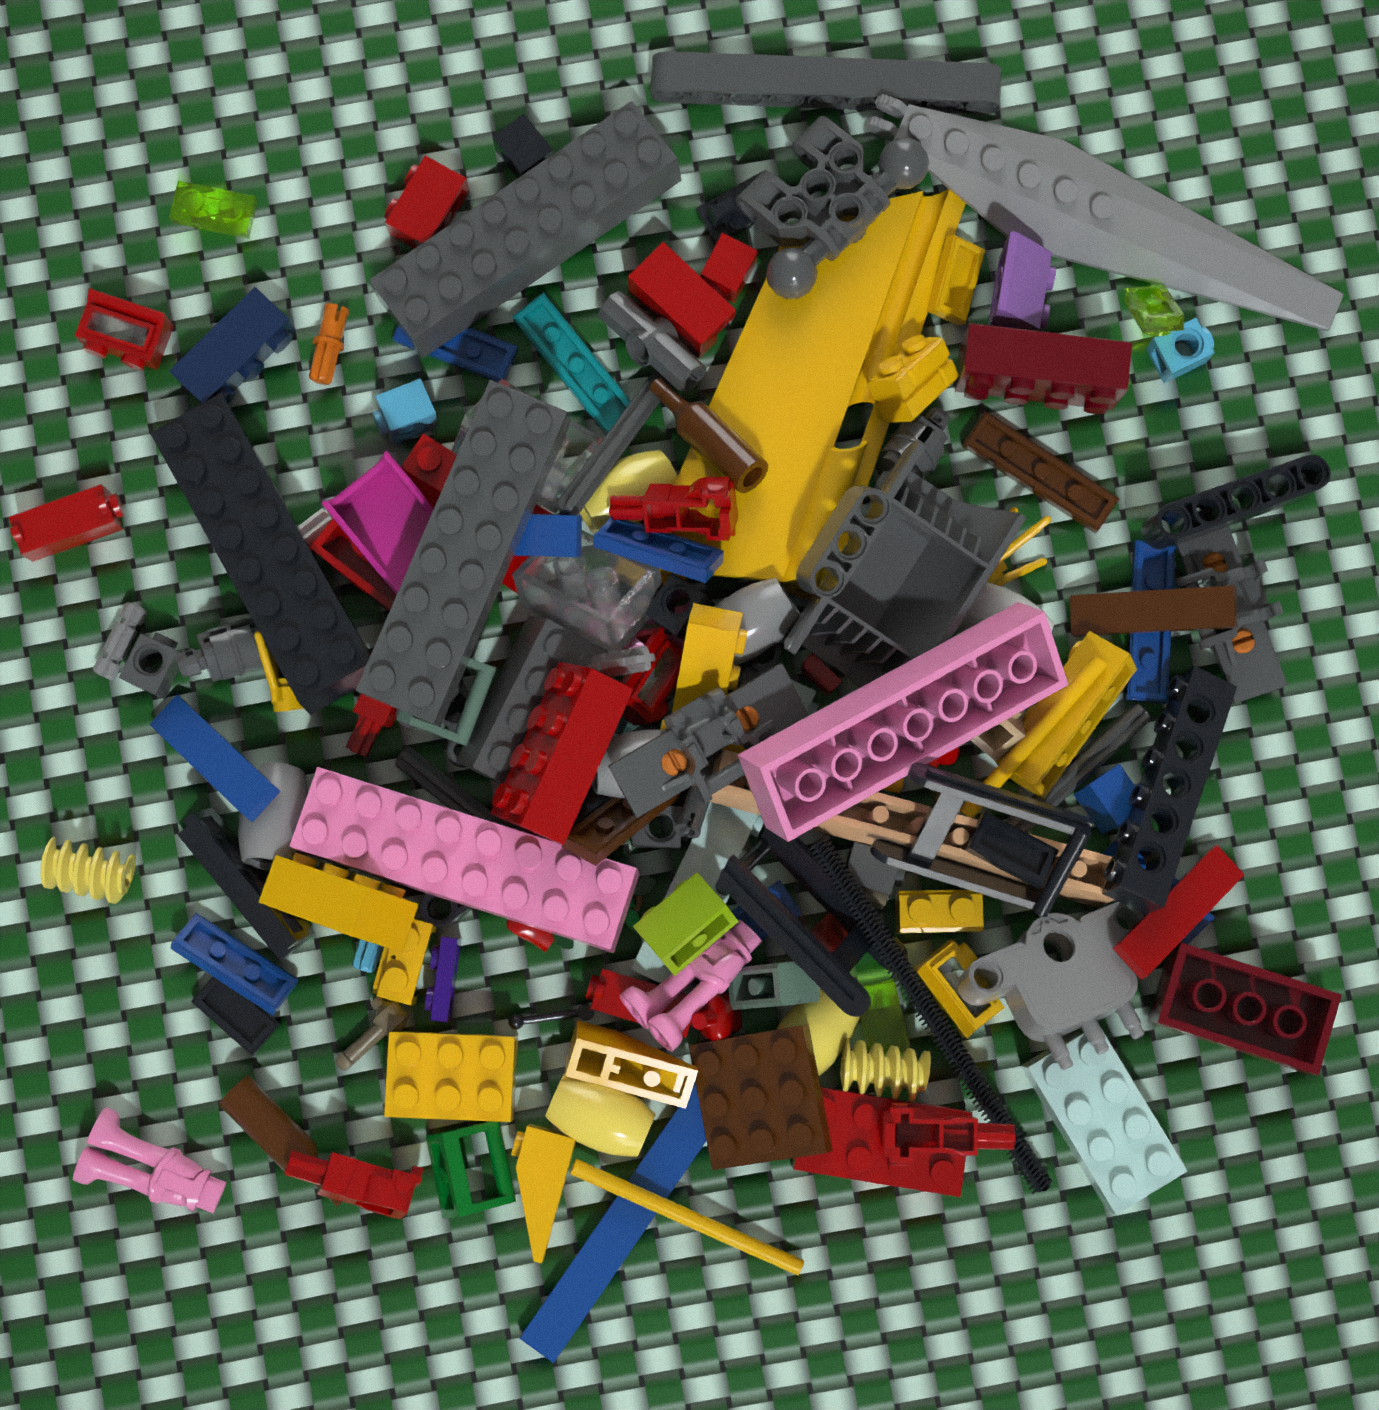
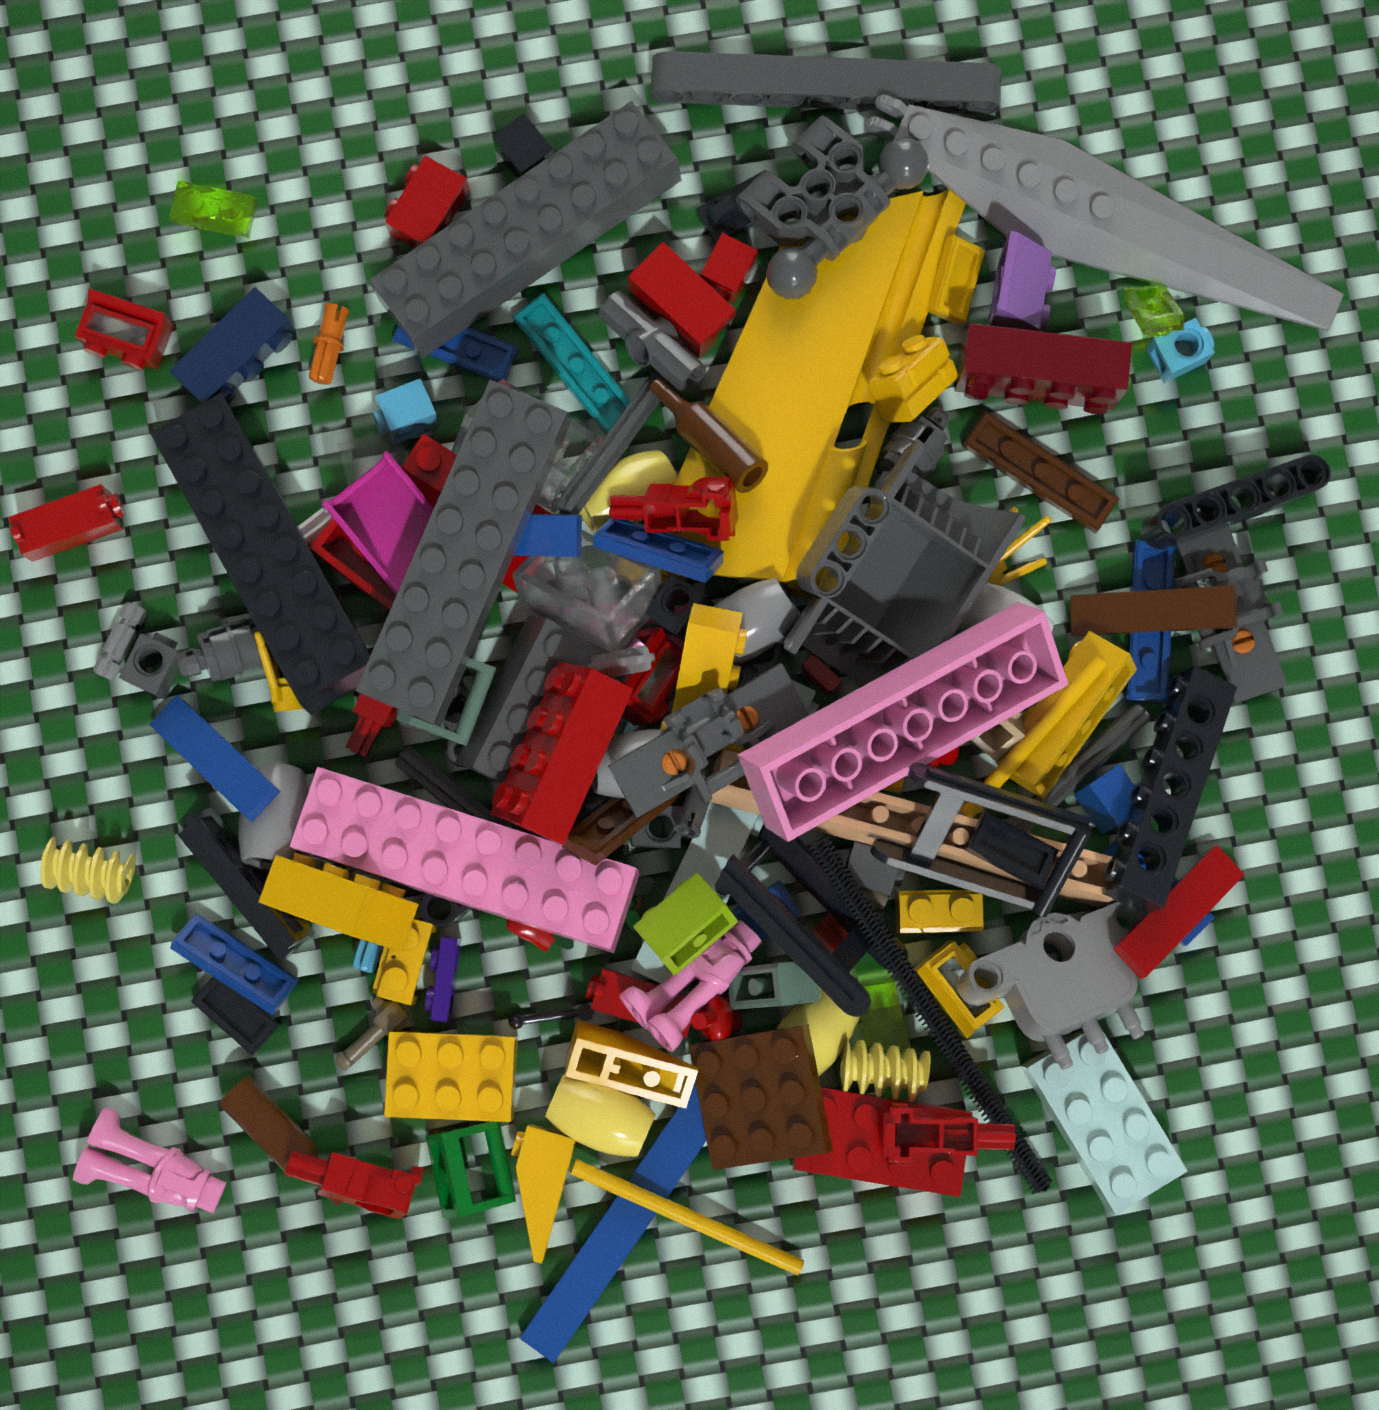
dark red brick [1147,942,1342,1075] -> none

